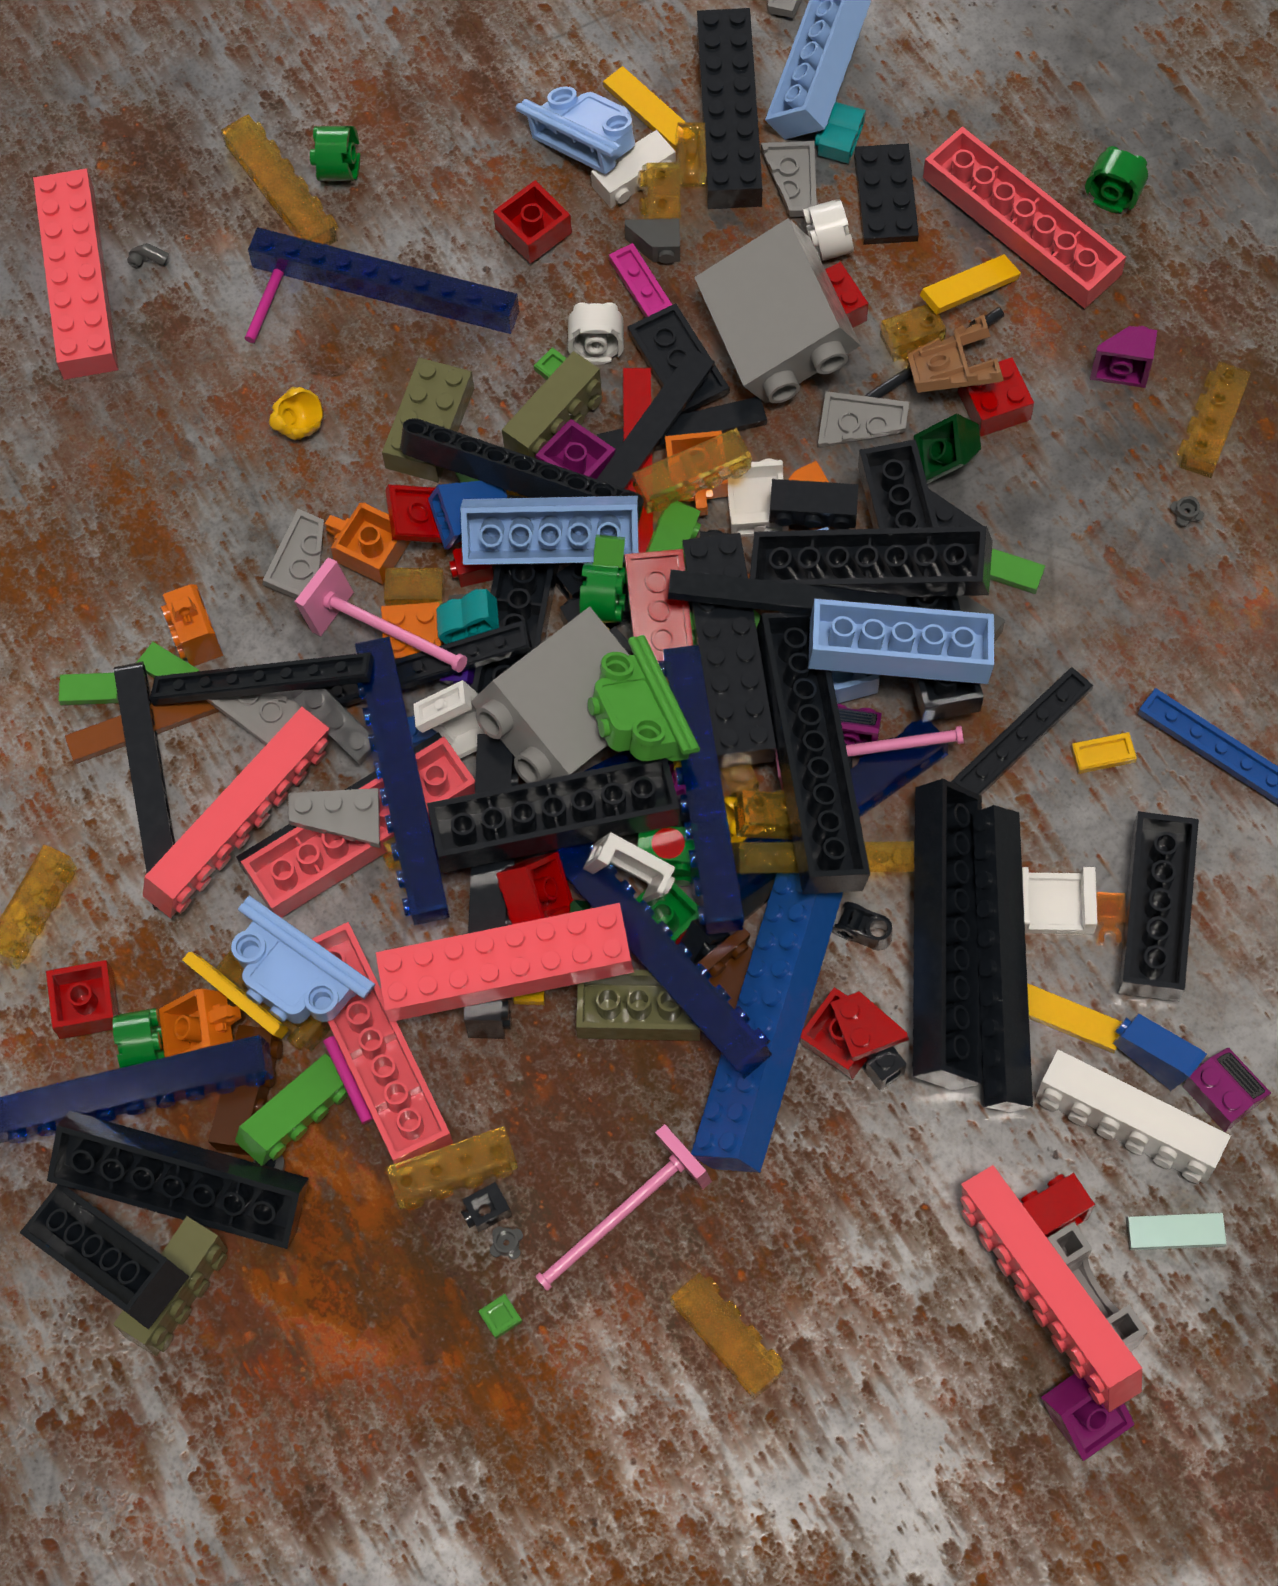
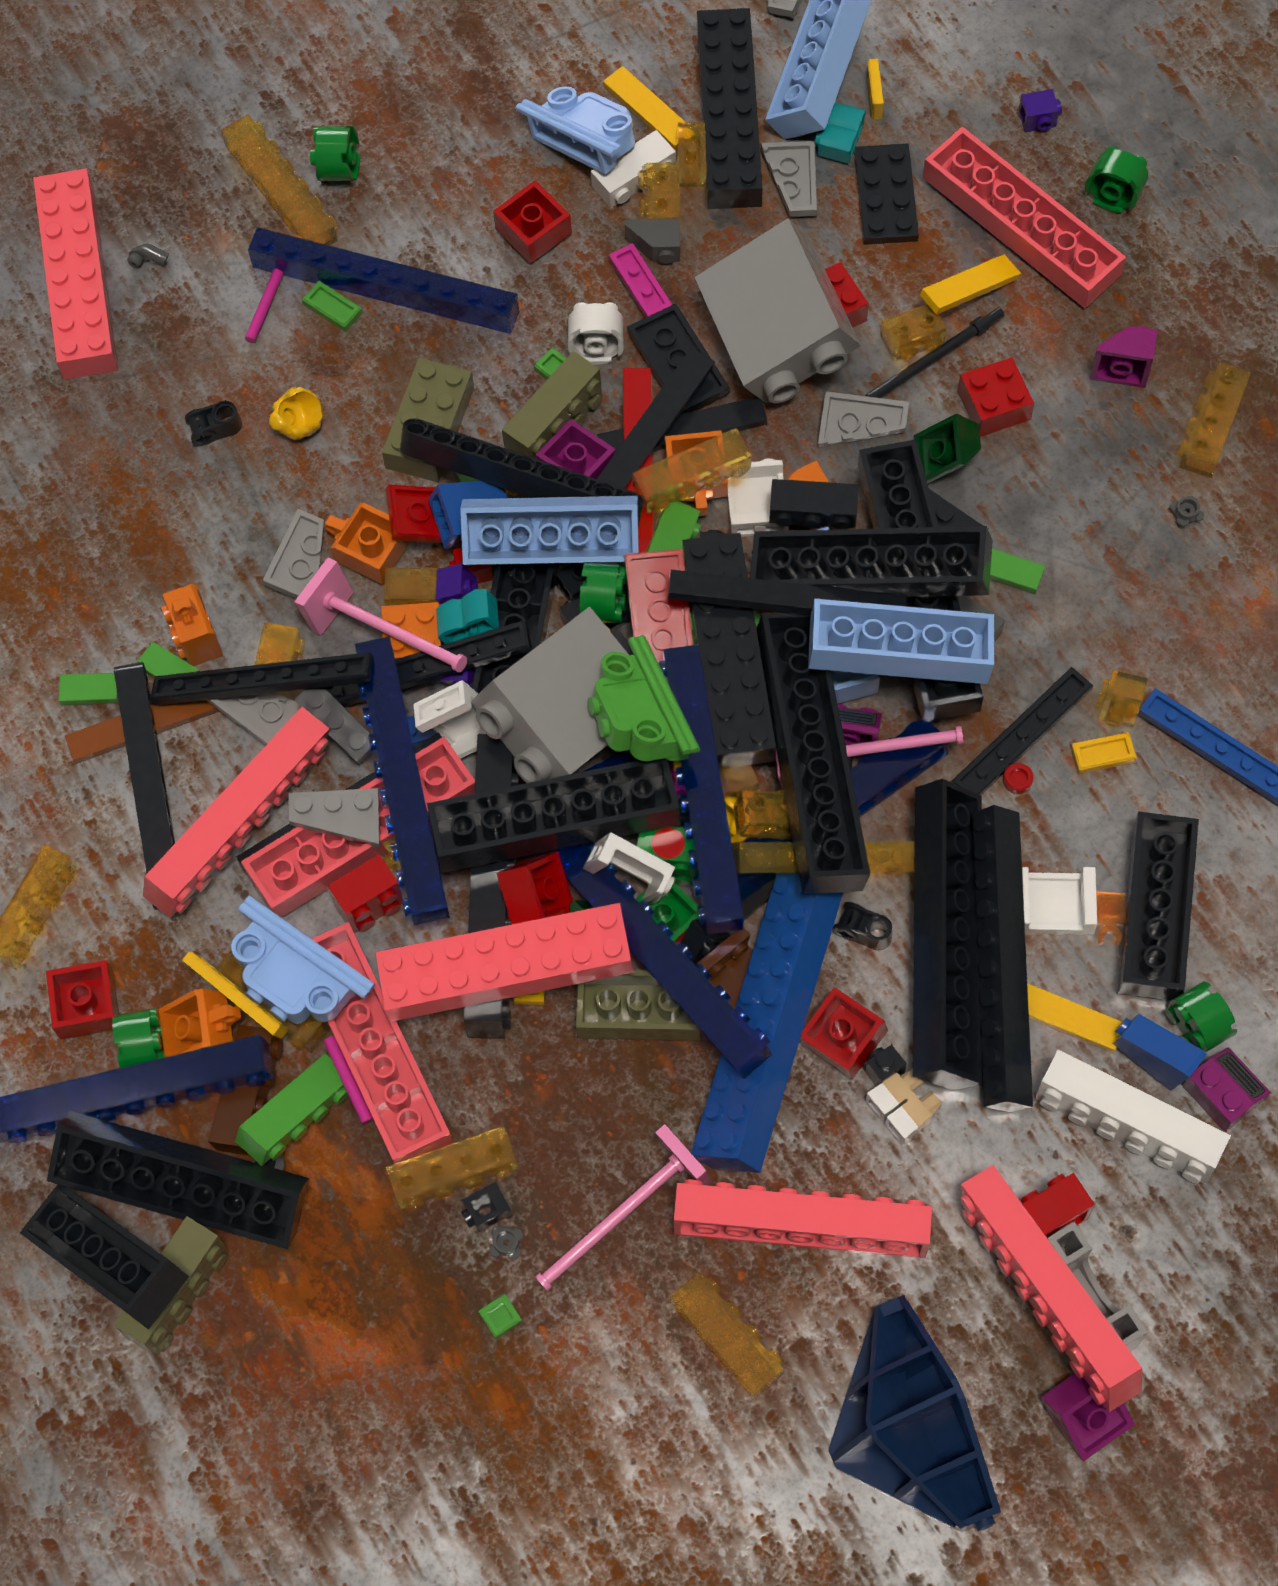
bright green tile [593,535,625,568] -> none
white brick [803,199,854,261] -> none
red wing [830,991,909,1061] -> none
medium nougat wing [907,315,1004,393] -> none
light aqua tile [1127,1213,1226,1250] -> none
none -> black piece [185,400,242,446]
none -> clear yellow brick [255,623,305,665]
none -> bright green tile [302,281,363,332]
none -> red brick [327,854,404,934]
none -> dark purple brick [436,563,478,604]
none -> coral brick [674,1179,932,1258]
none -> dark blue panel [829,1295,1001,1532]
none -> hips [865,1069,942,1147]
none -> yellow tile [866,59,884,120]
none -> red tile [1003,763,1034,794]
none -> dark purple brick [1018,89,1062,133]
none -> clear yellow brick [1096,669,1148,728]
none -> green brick [1165,981,1237,1053]

